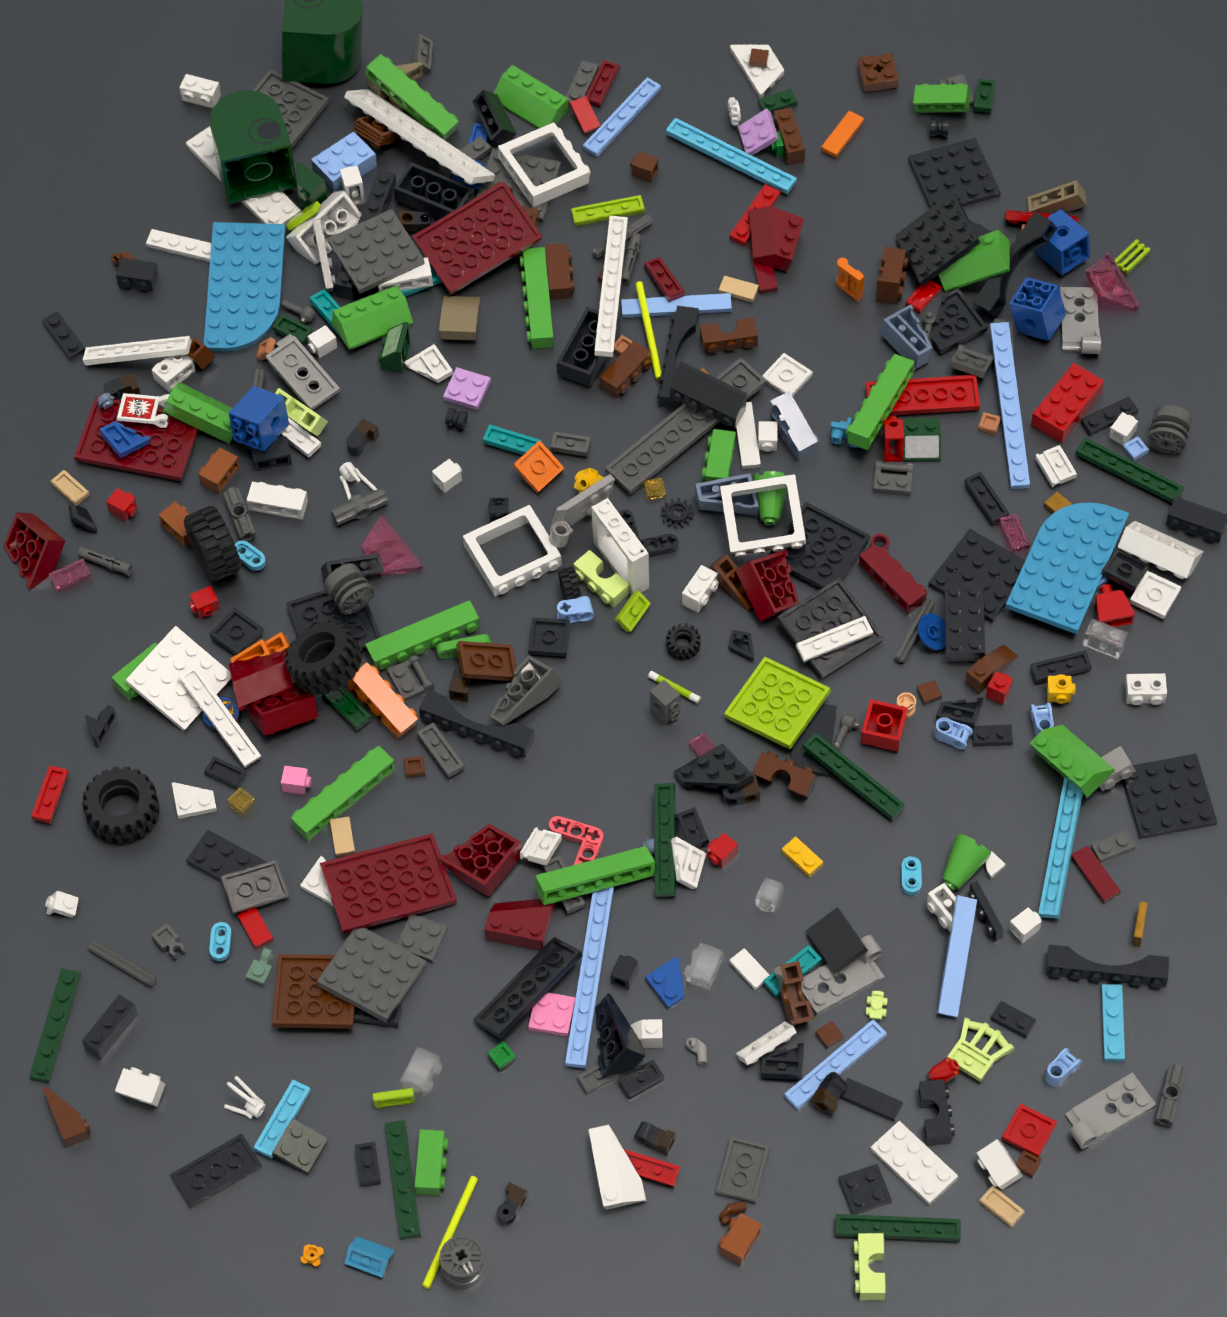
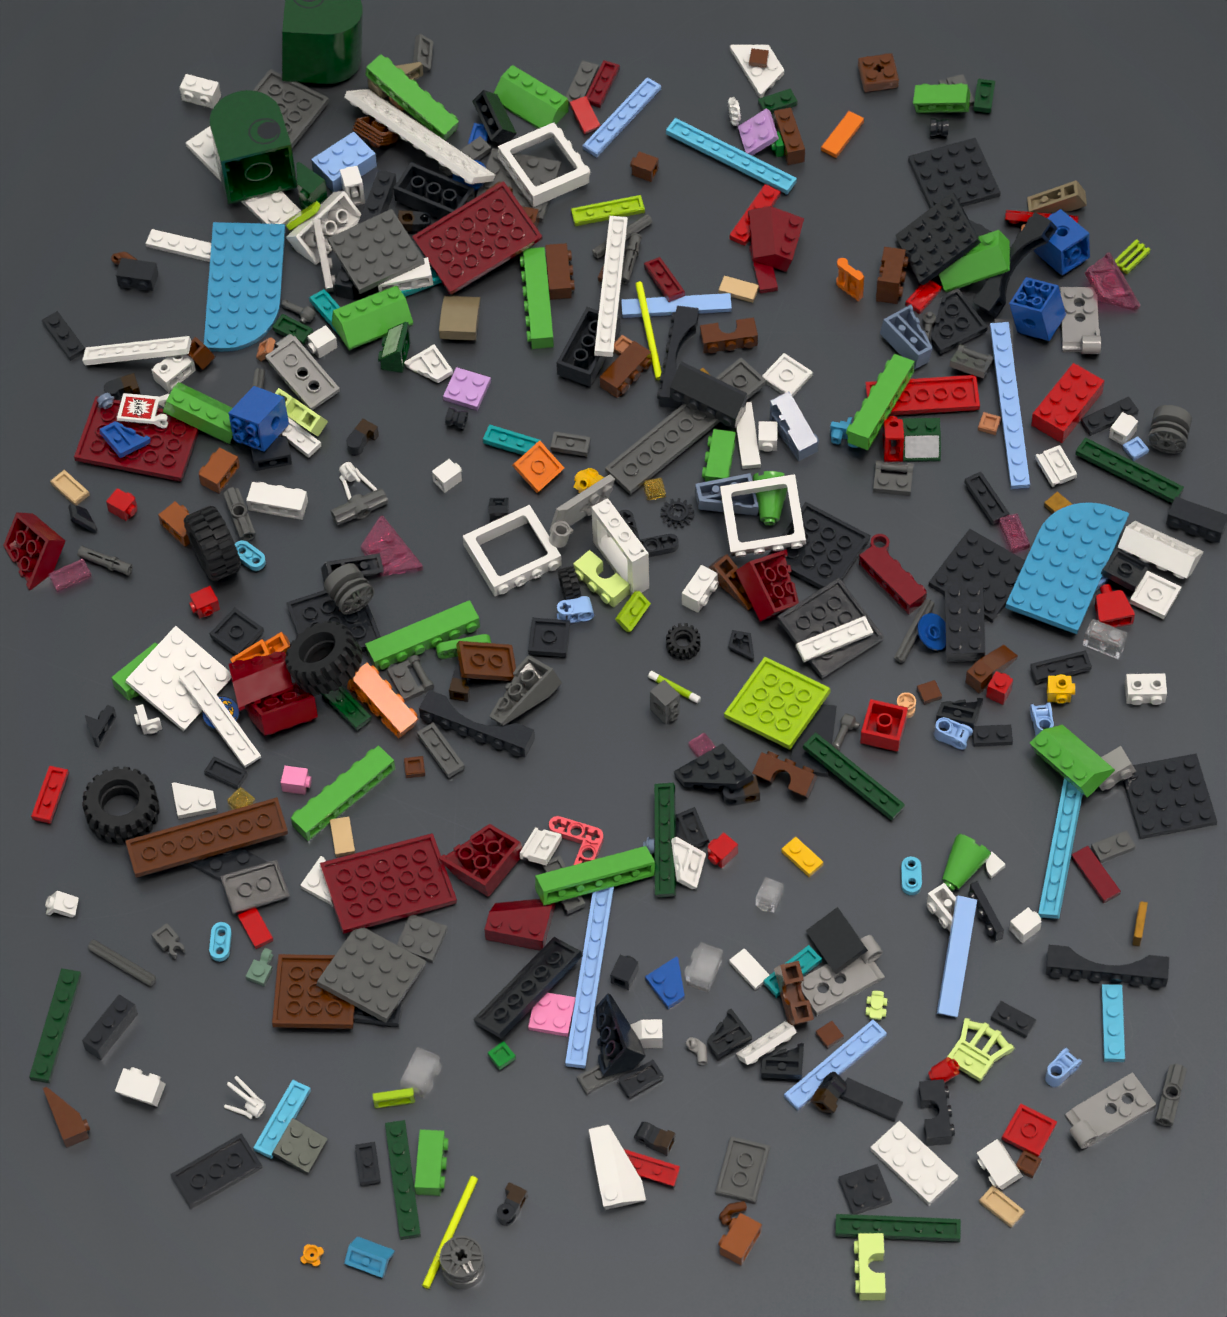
none -> reddish brown plate [126,797,288,878]
none -> white bracket [134,704,162,735]
none -> black wing [707,1008,752,1059]

